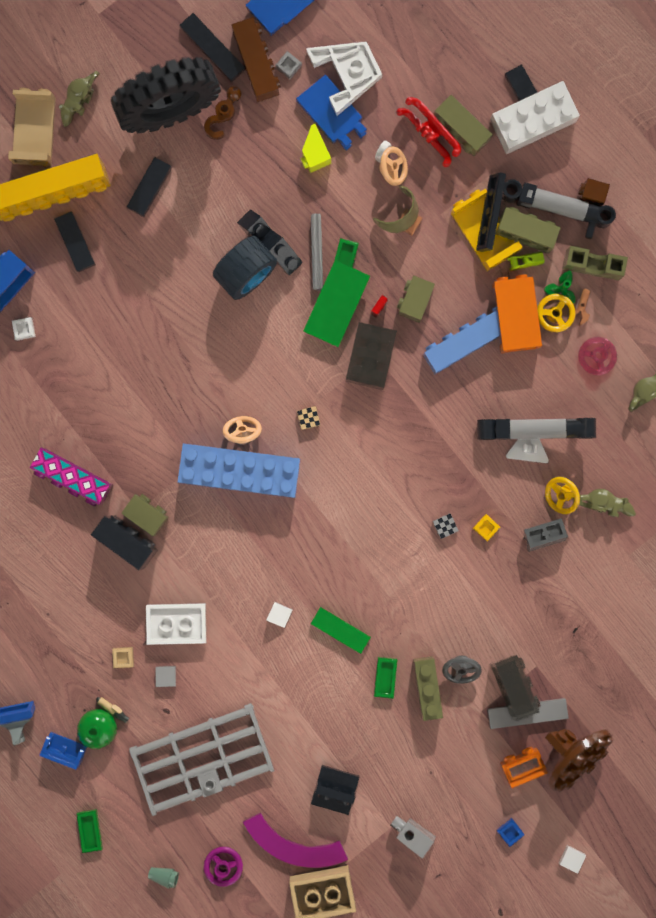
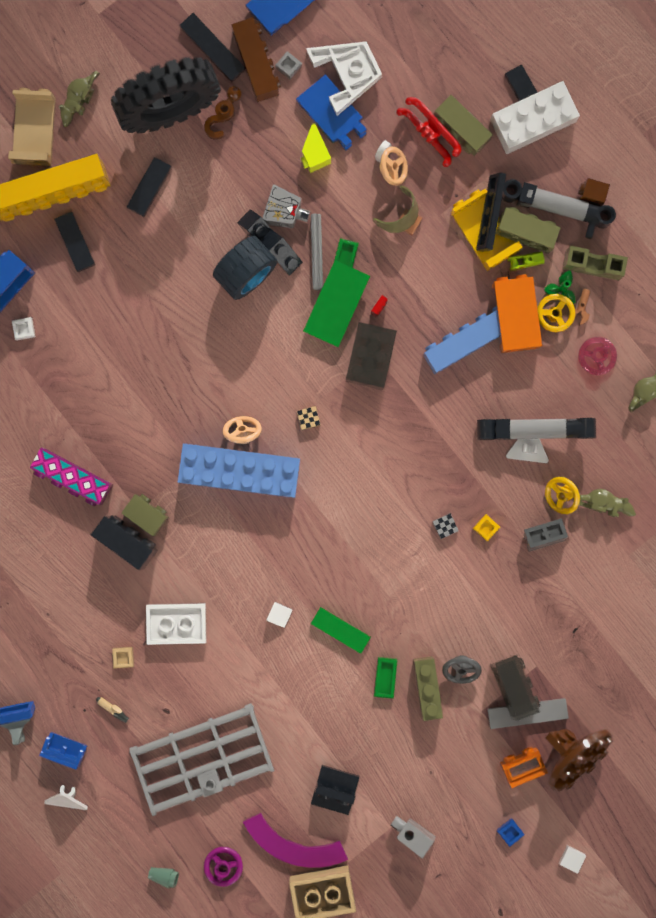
green tile [76,809,103,853] -> none
green cylinder [77,709,117,749] -> none
light grey tile [156,666,176,687] -> none
olive brick [397,275,435,323] -> none
none -> white piece [44,785,88,810]
none -> light grey torso [263,185,310,228]

